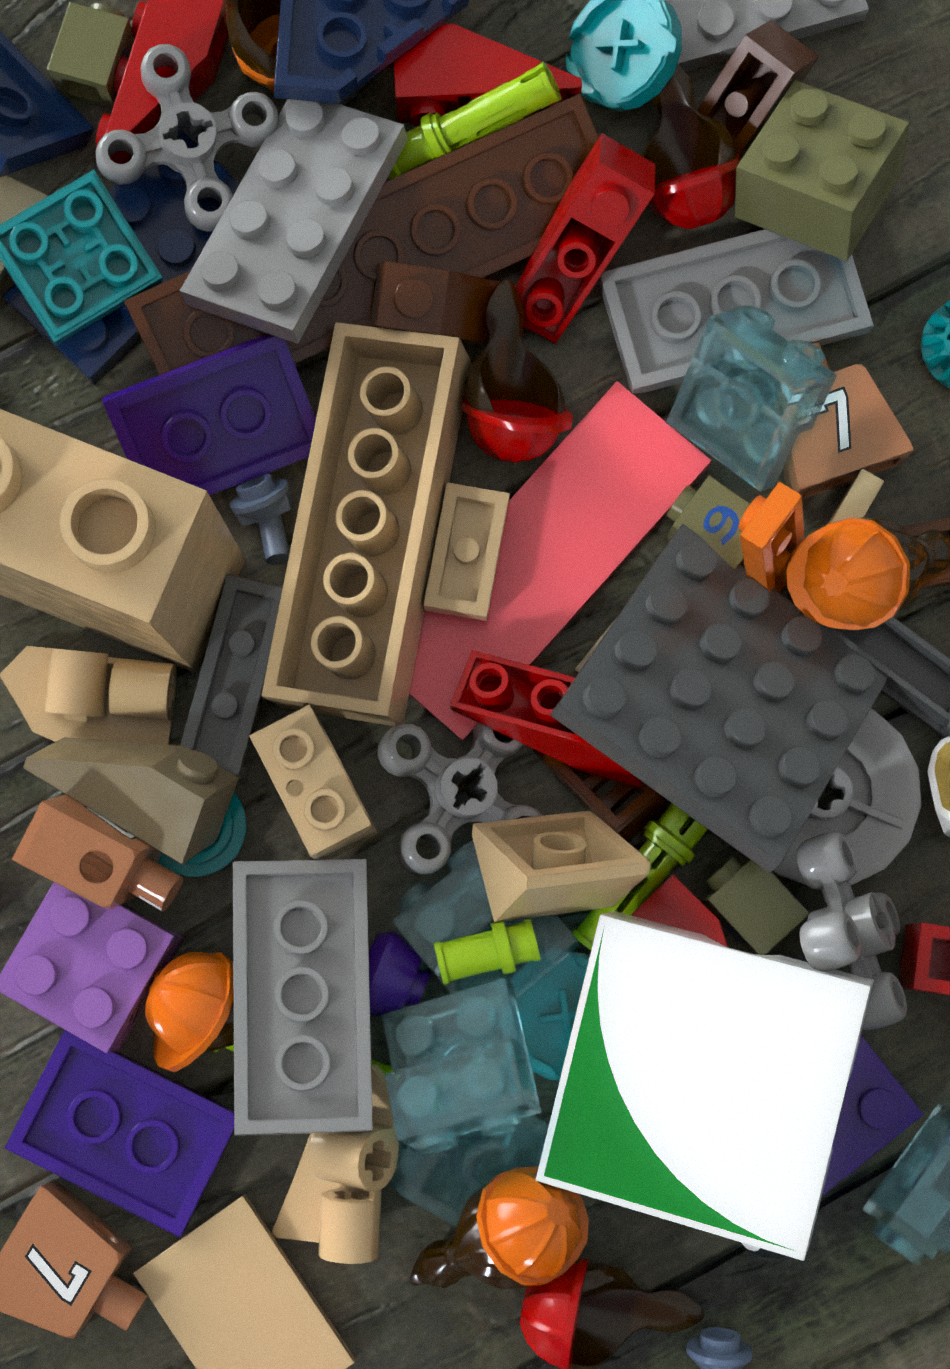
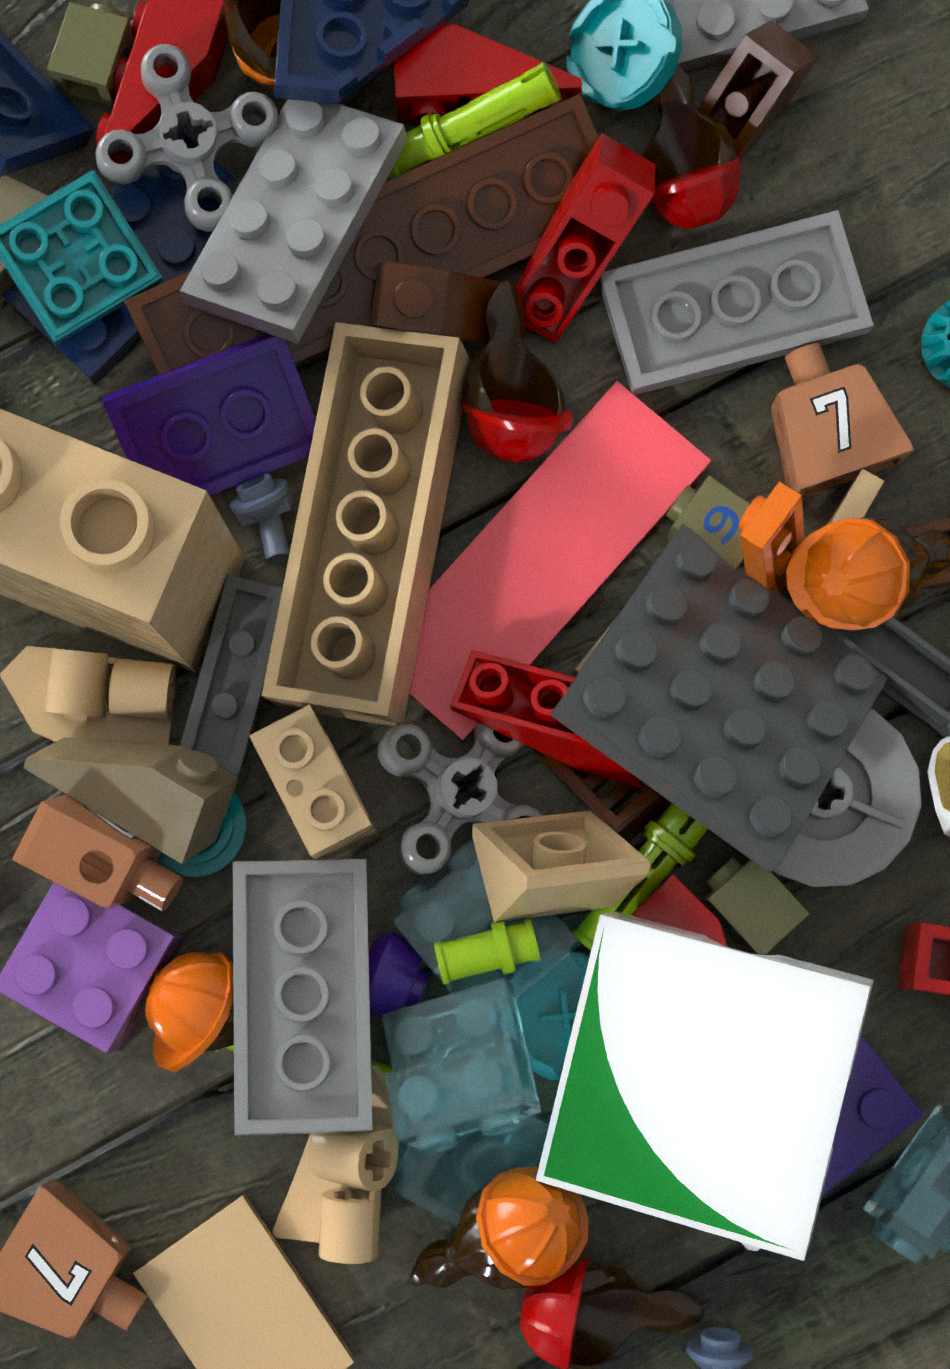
dark purple plate [5,1030,234,1237] -> none
tan plate [423,482,510,621] -> none
clear light blue plate [666,306,837,492] -> none
olive brick [735,80,909,261] -> none
light grey gear [796,832,907,1030] -> none

